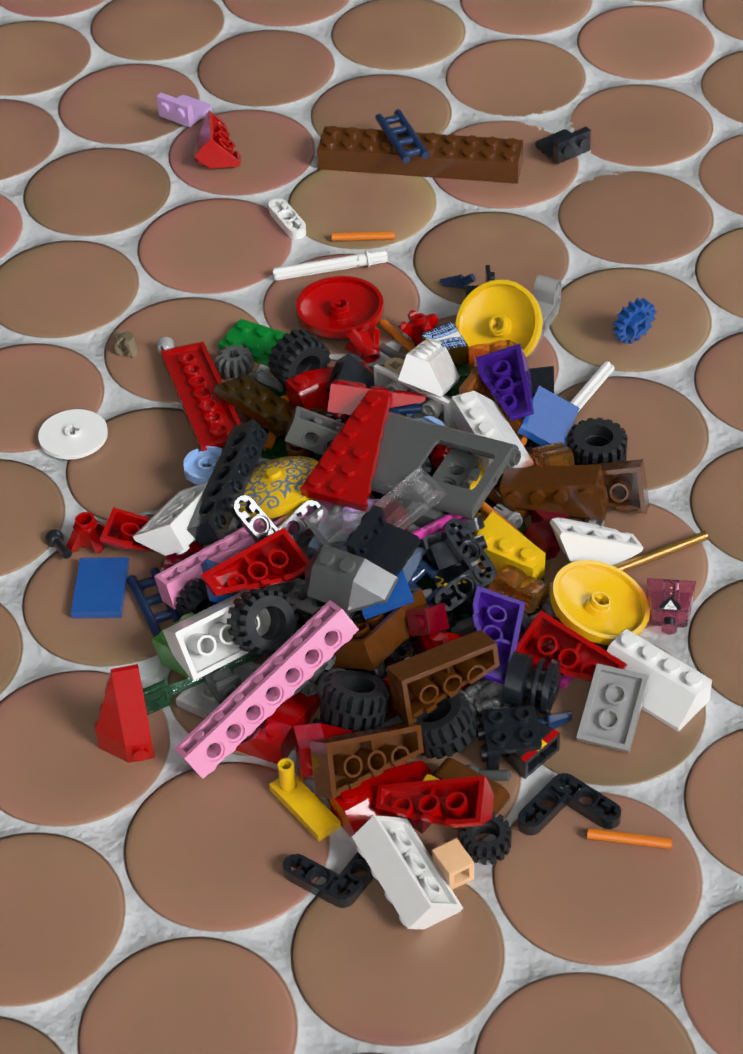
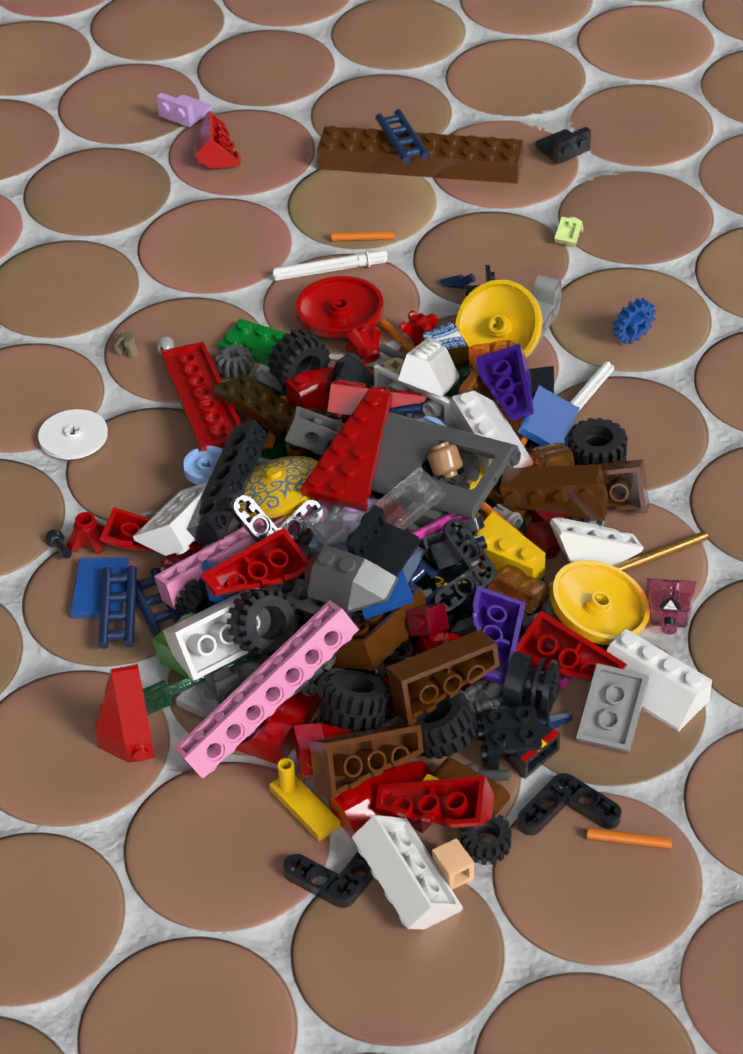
white beam [268,198,306,239] -> none
none -> dark blue bar [98,565,137,649]
none -> medium nougat head [427,441,463,479]
none -> yellowish green bracket [554,217,584,247]

